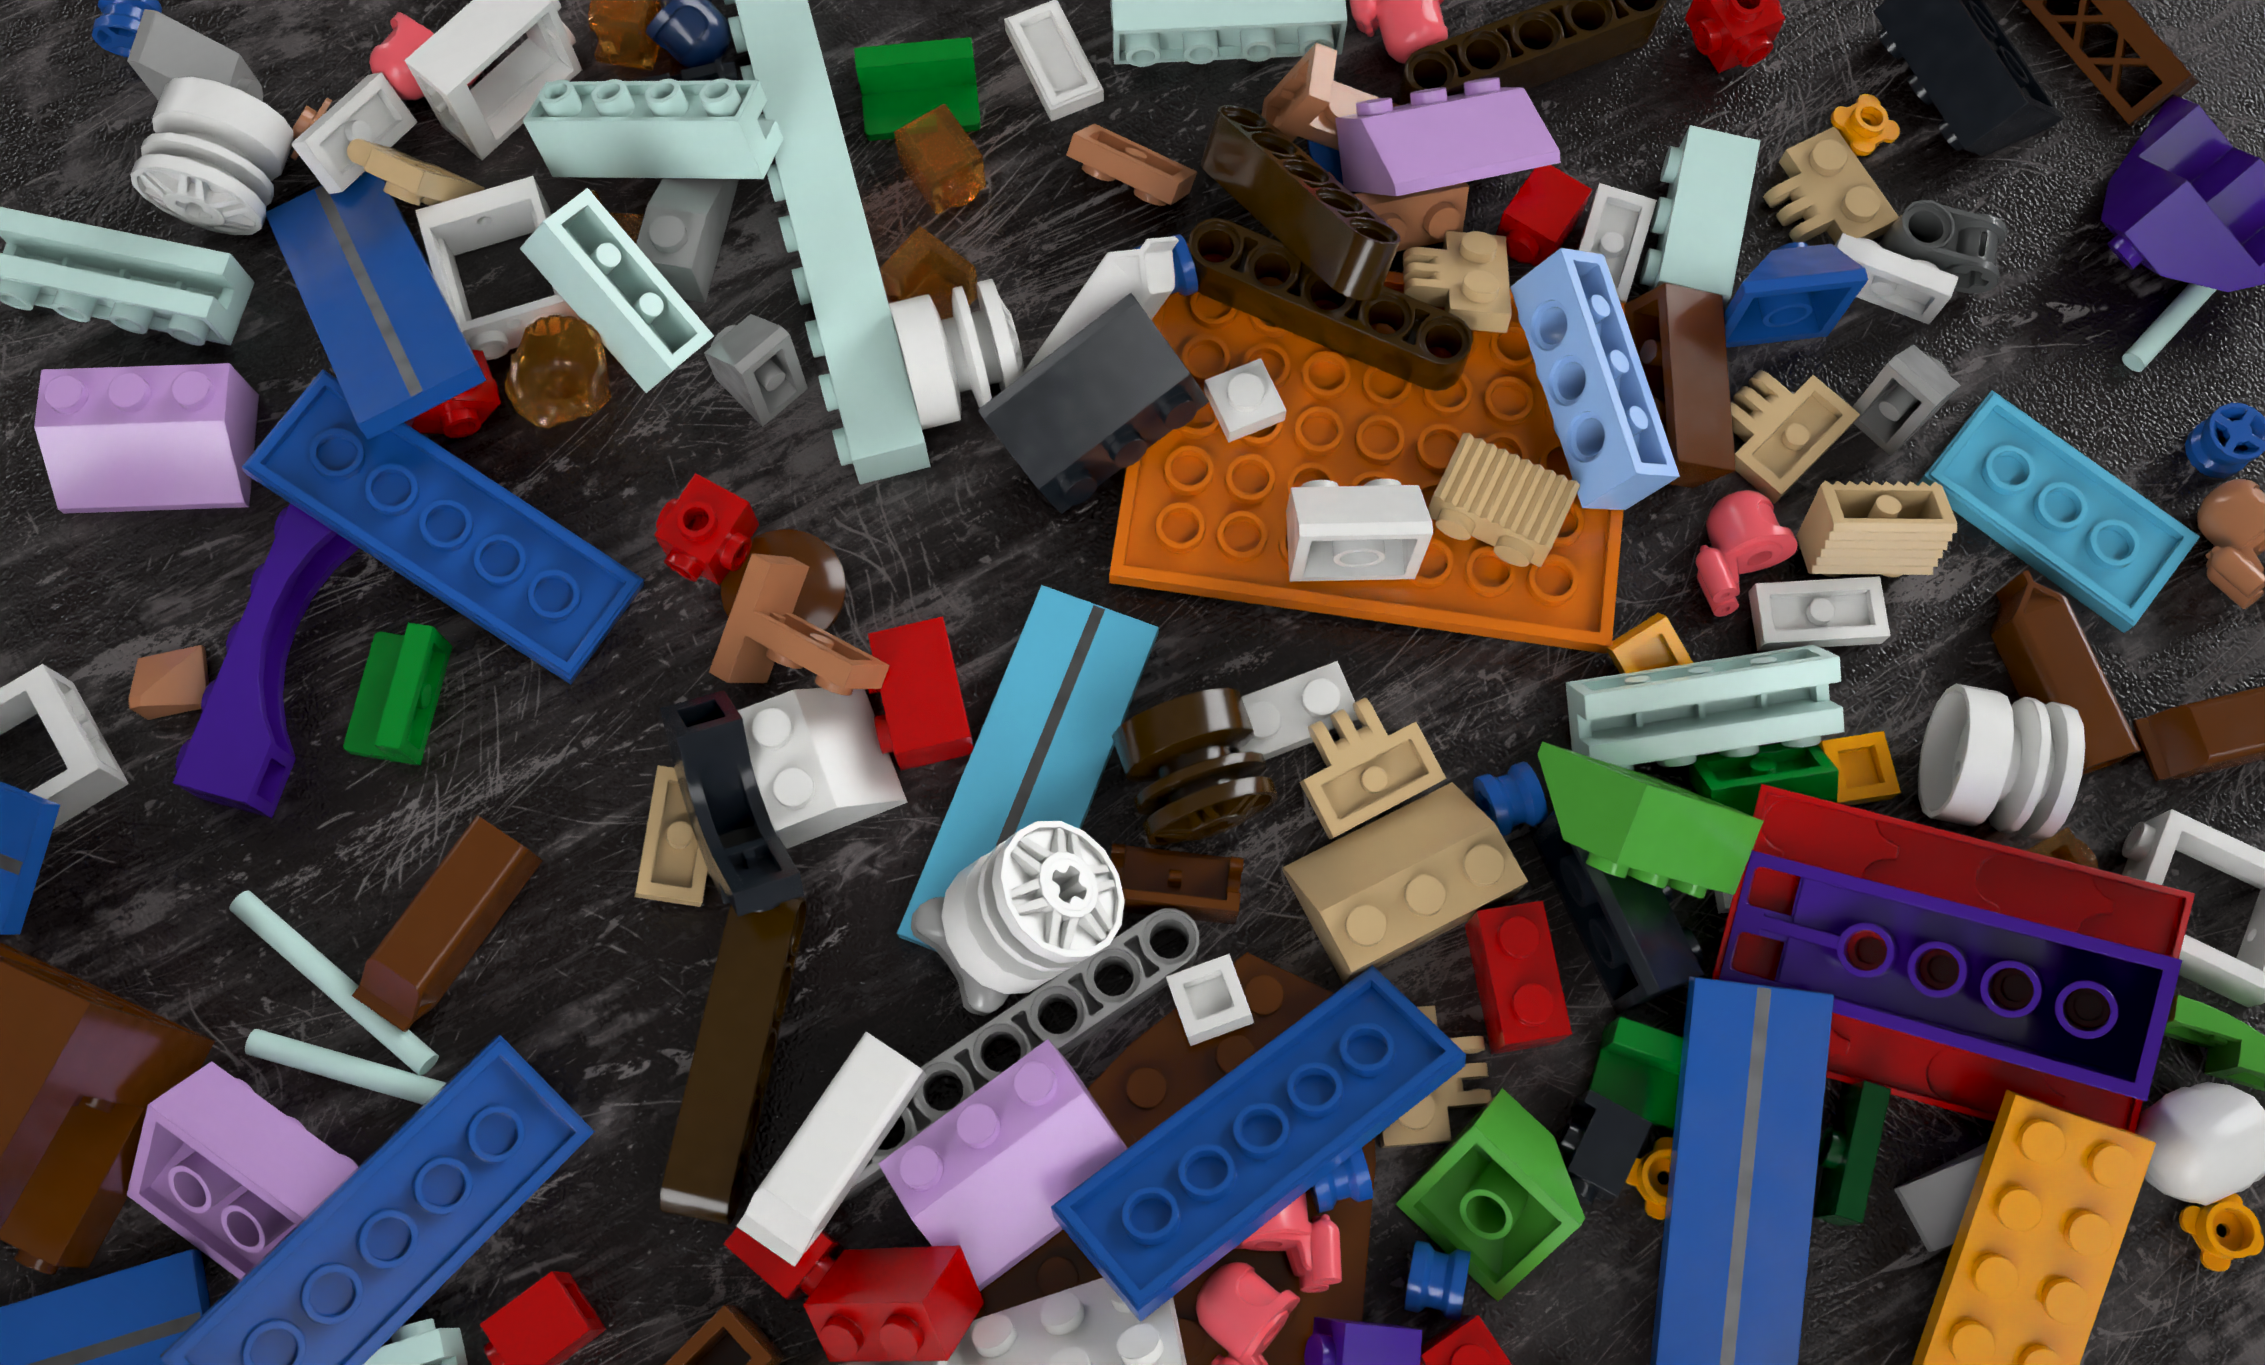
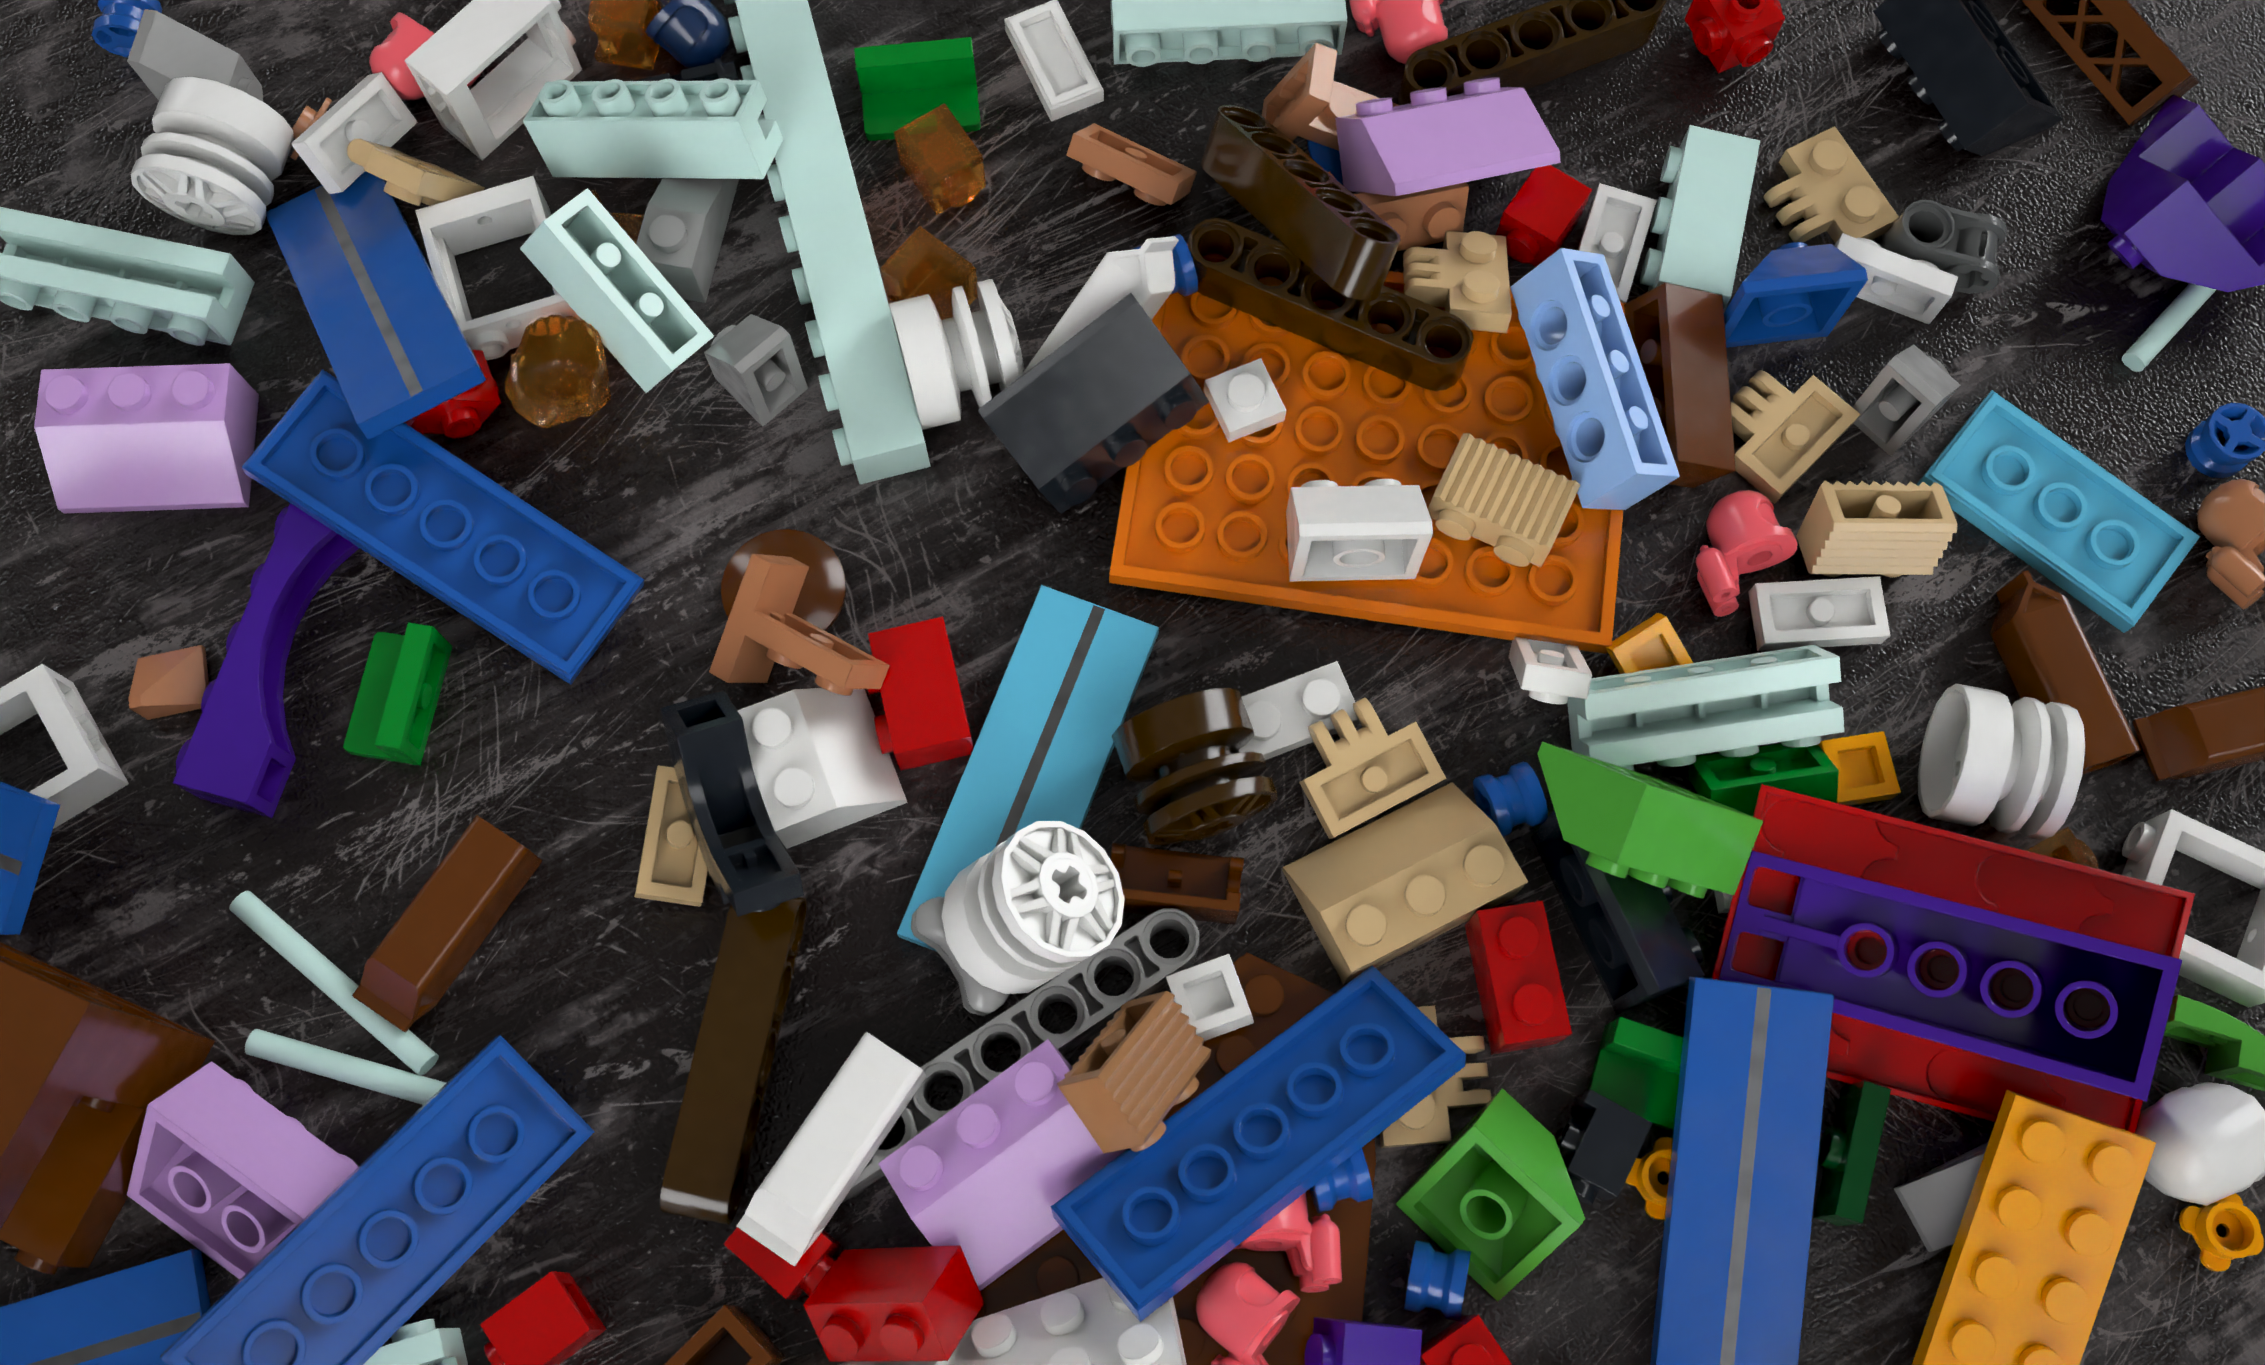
red brick [654,473,759,586] -> none
light orange plate [1831,94,1900,156] -> none
none -> medium nougat brick [1057,991,1211,1154]
none -> white plate [1509,637,1592,704]

